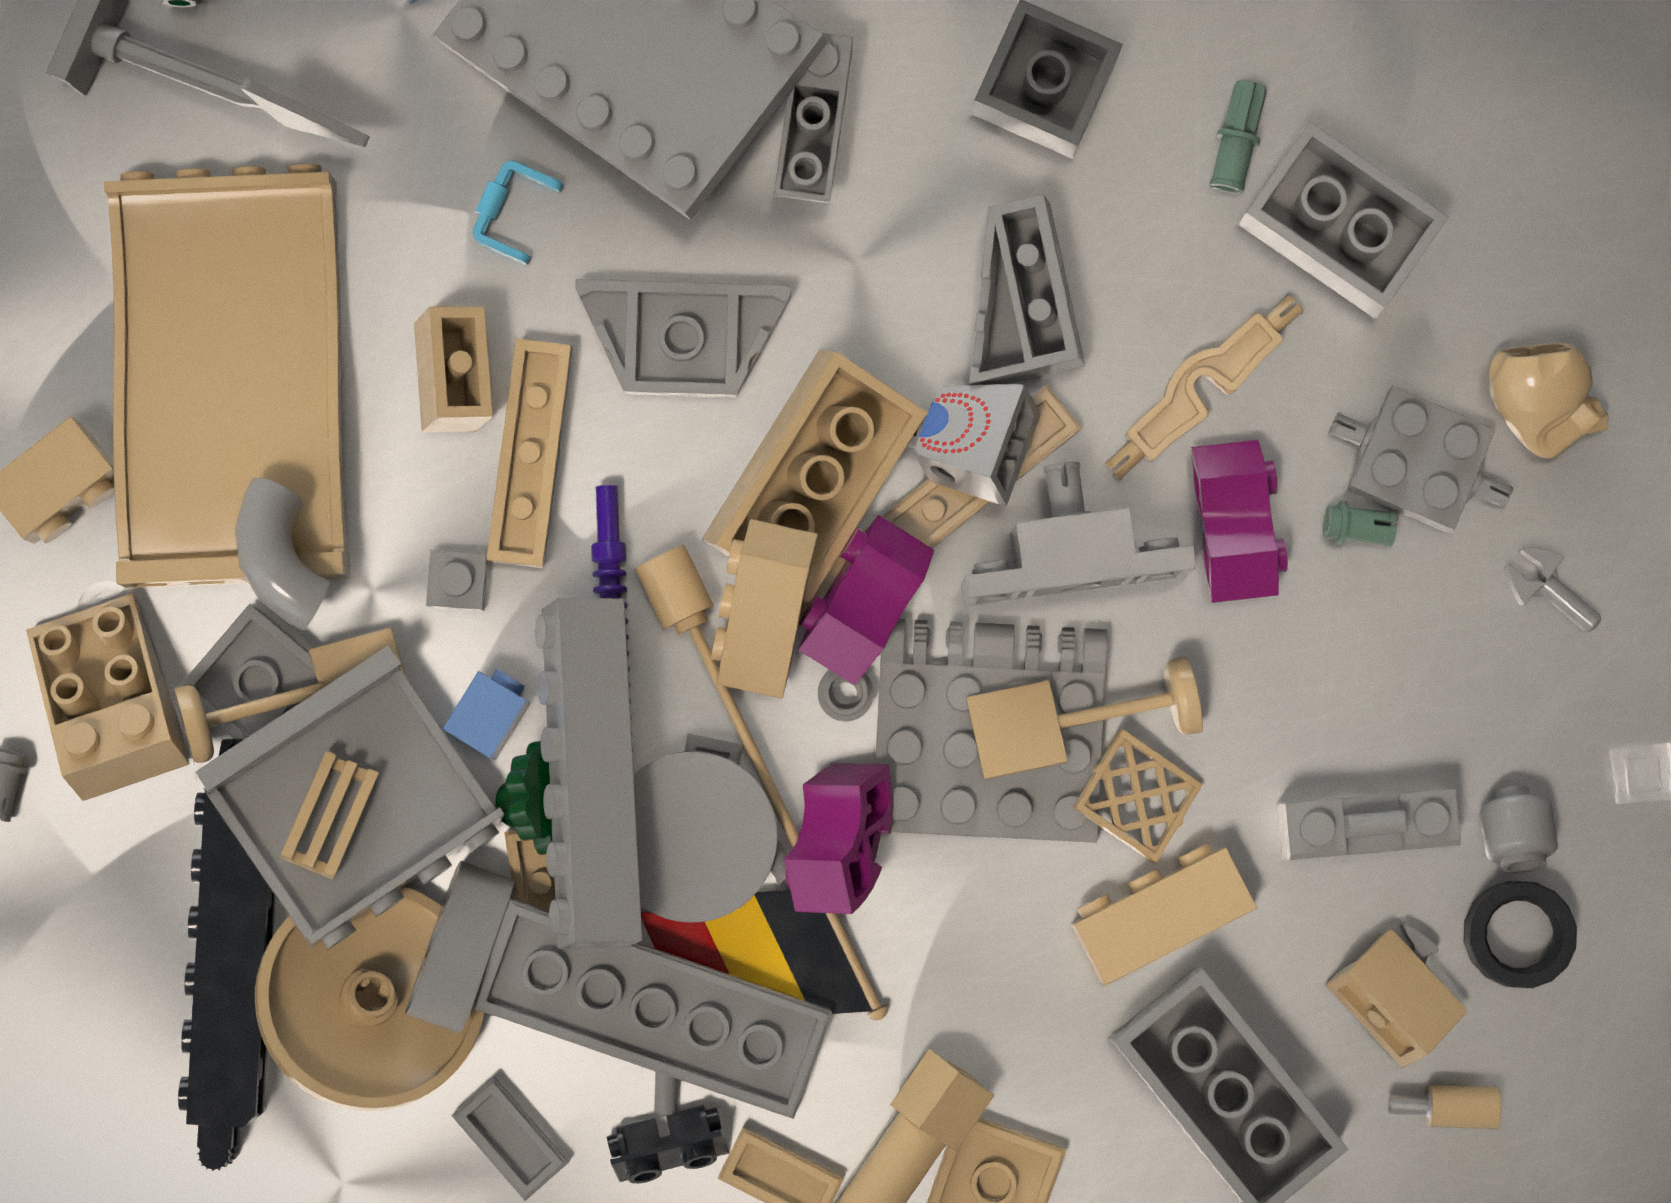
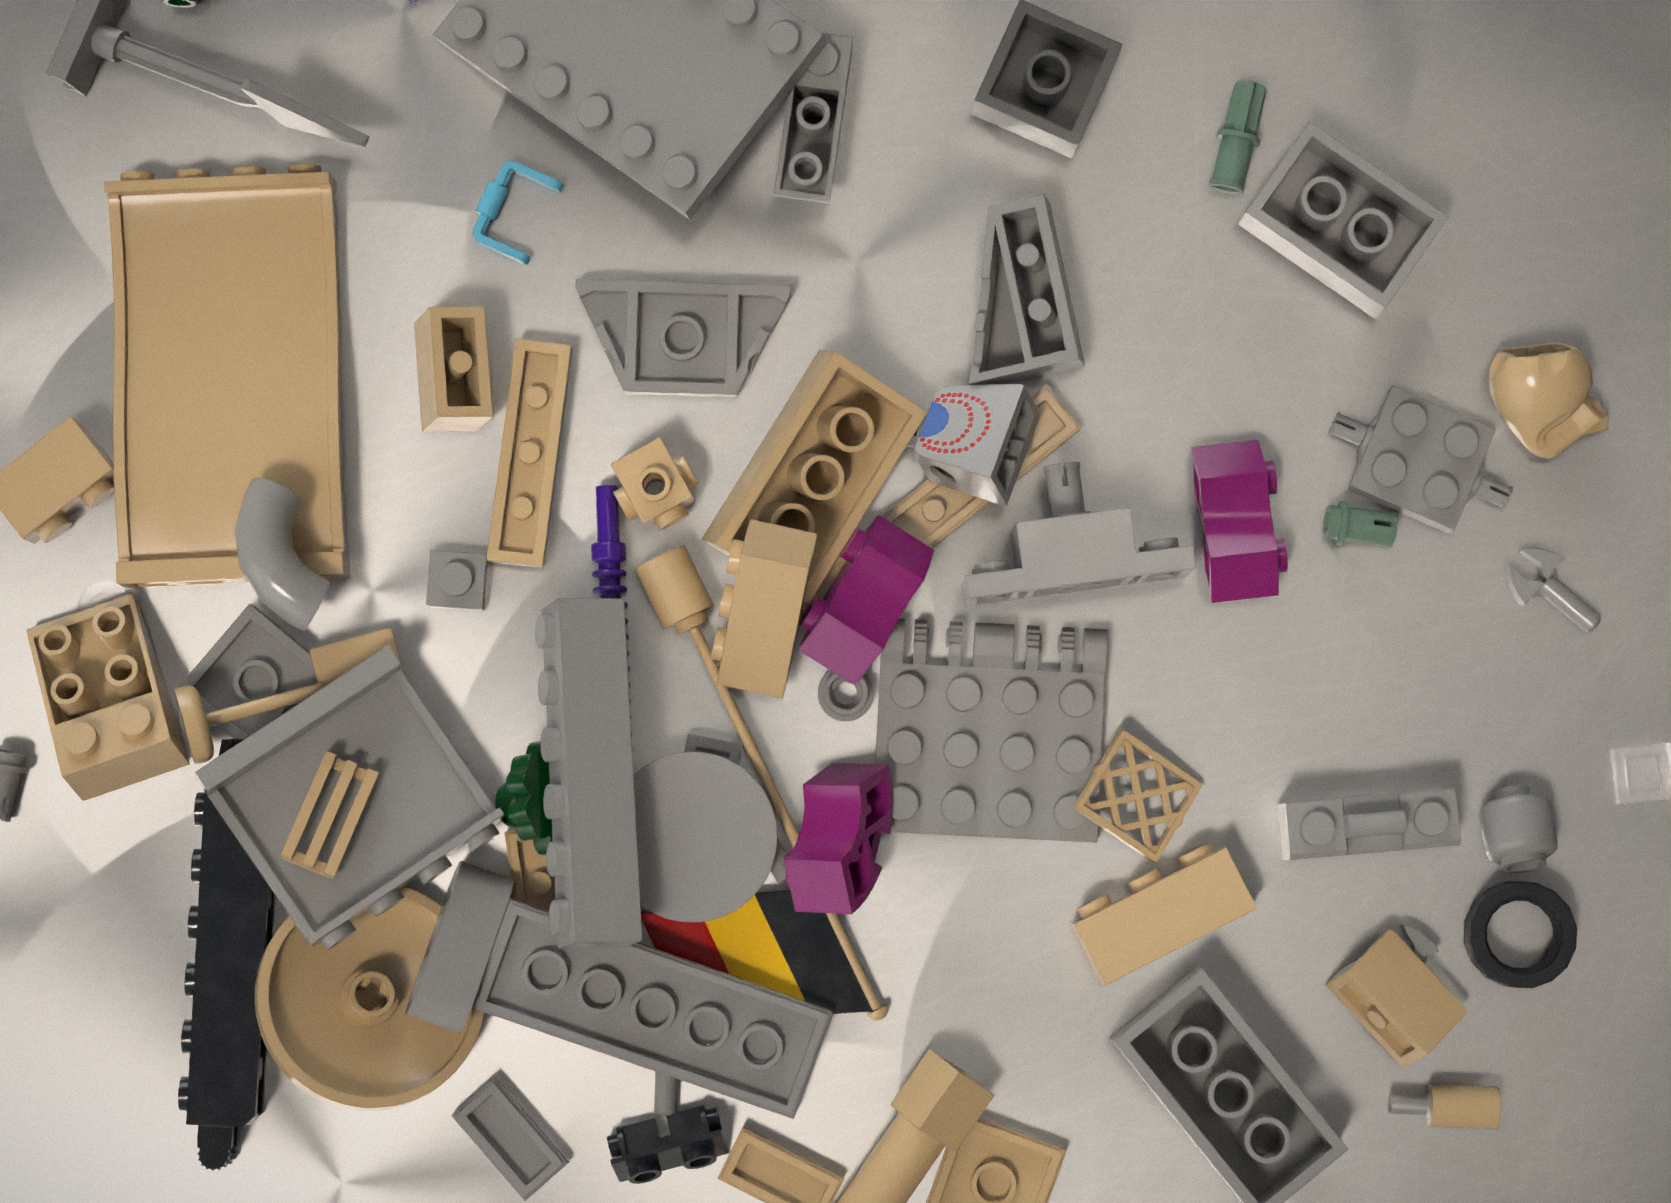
medium blue brick [442,669,531,760] -> none
tan piece [966,656,1203,780] -> none
tan piece [1104,295,1303,481] -> none
none -> tan brick [611,437,698,531]

